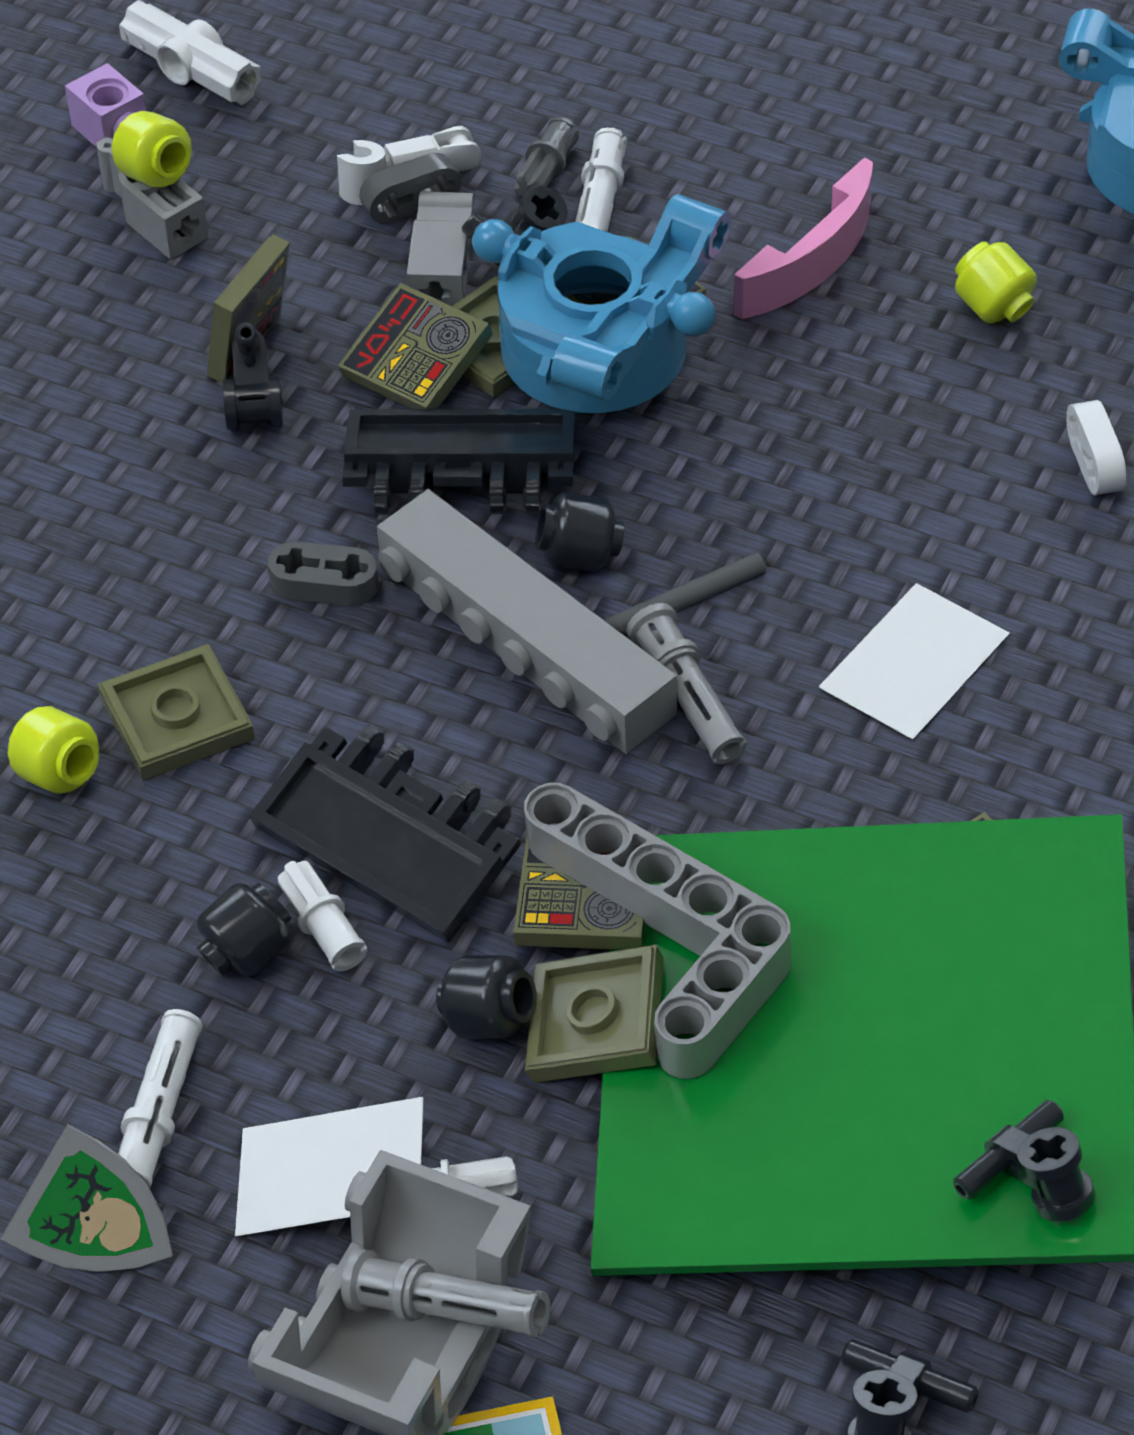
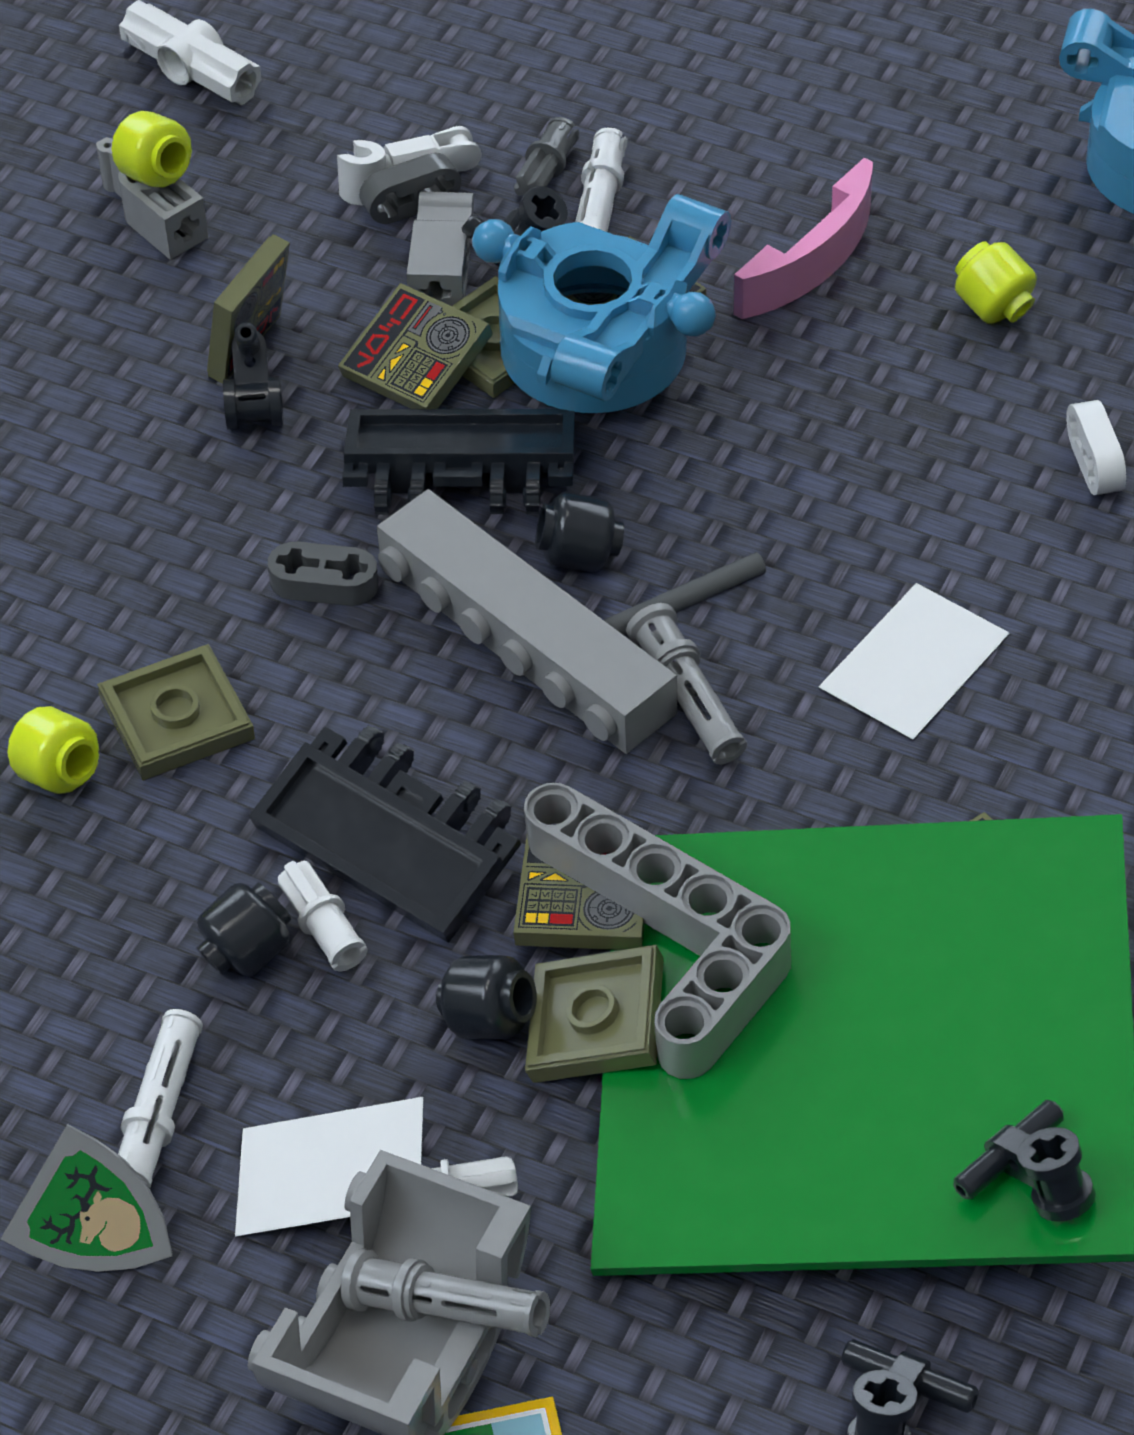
lavender brick [65,63,146,146] -> none

